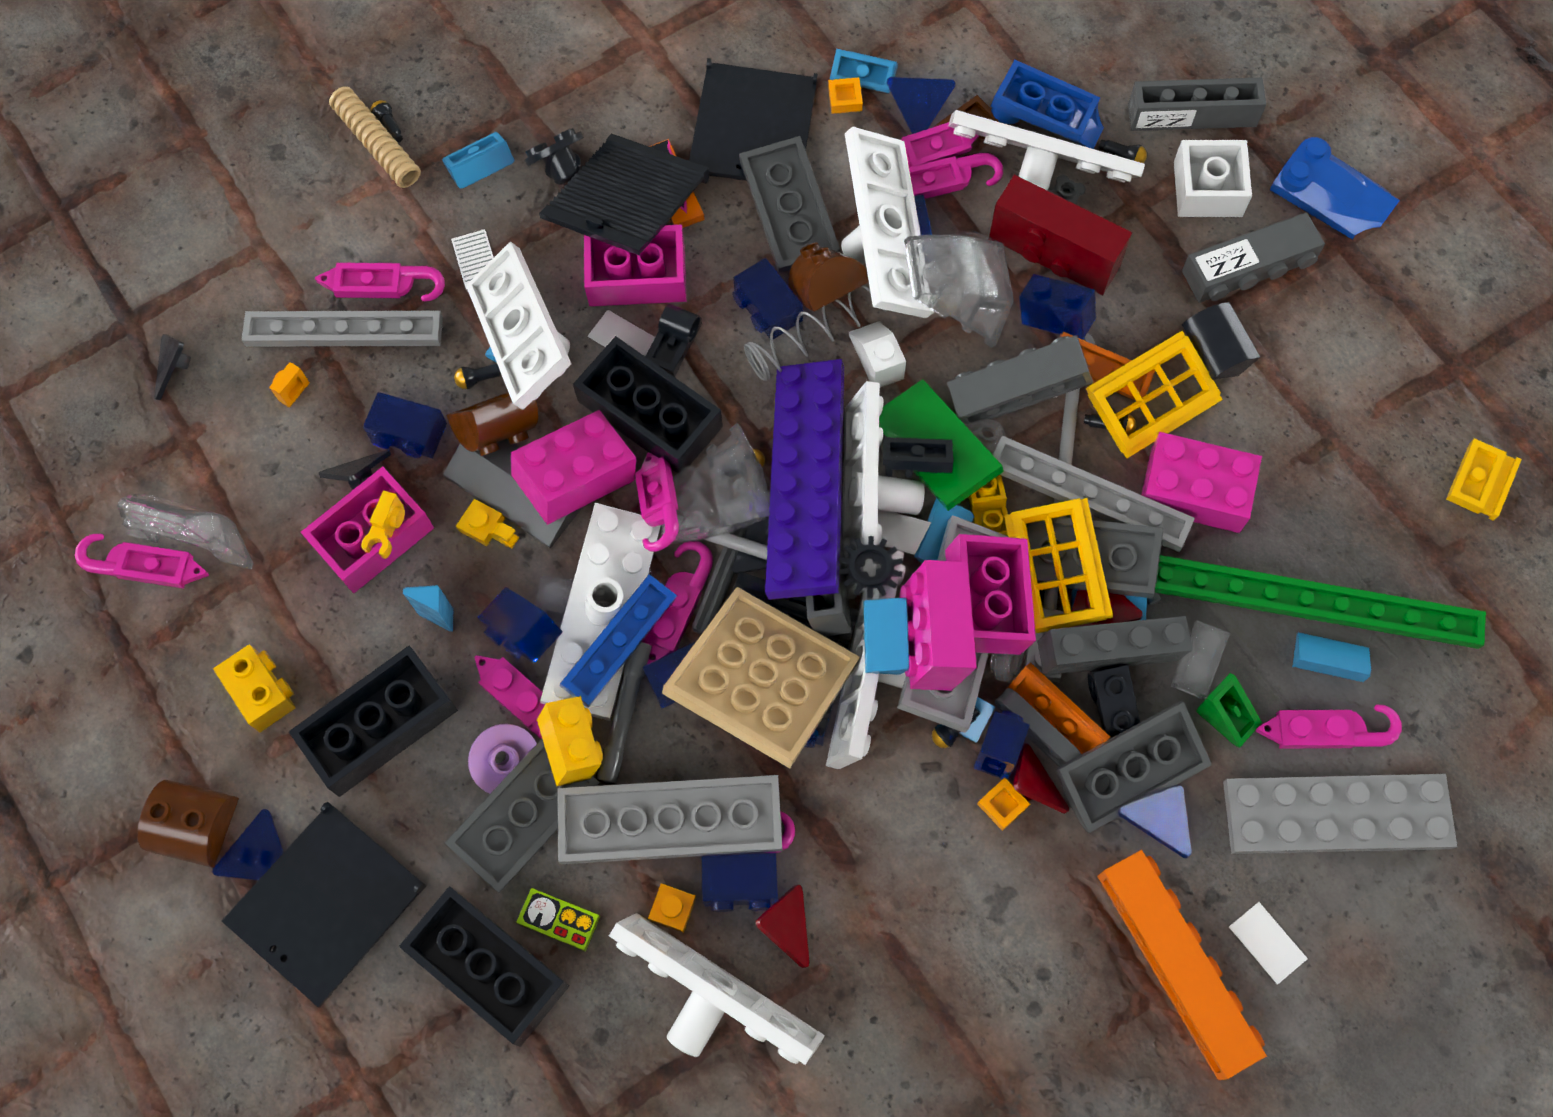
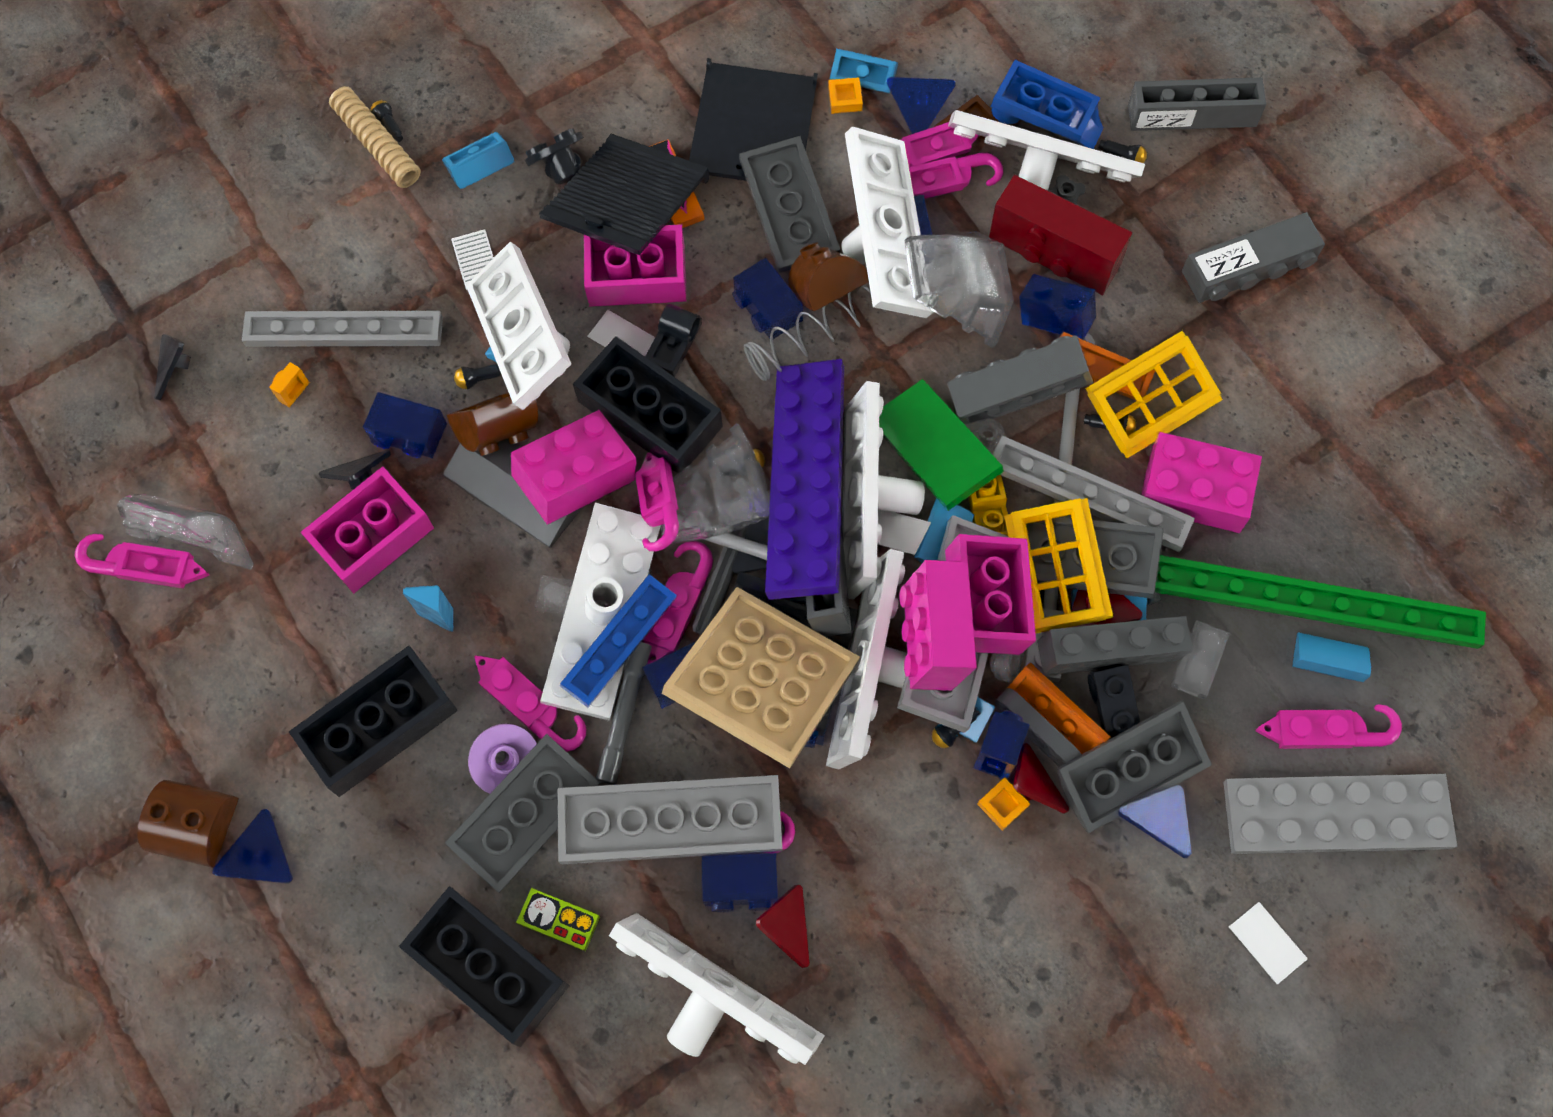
yellow brick [213,644,296,733] -> none
black door [222,802,426,1008] -> none
dark pink plate [315,263,445,302] -> none
yellow plate [361,490,405,559] -> none
yellow plate [456,499,519,549] -> none
clear blue brick [477,587,563,664] -> none
yellow brick [537,696,603,786] -> none
light orange plate [648,883,696,933] -> none
black gear [839,536,903,598] -> none
white slope [849,321,906,388] -> none
dark azure slope [864,598,909,675] -> none
black plate [883,437,954,478] -> none
orange brick [1097,850,1267,1081] -> none
white brick [1174,140,1252,217] -> none
black brick [1181,302,1260,380] -> none
green slope [1196,673,1262,748] -> none
blue slope [1270,137,1400,240] -> none
yellow plate [1446,438,1522,521] -> none

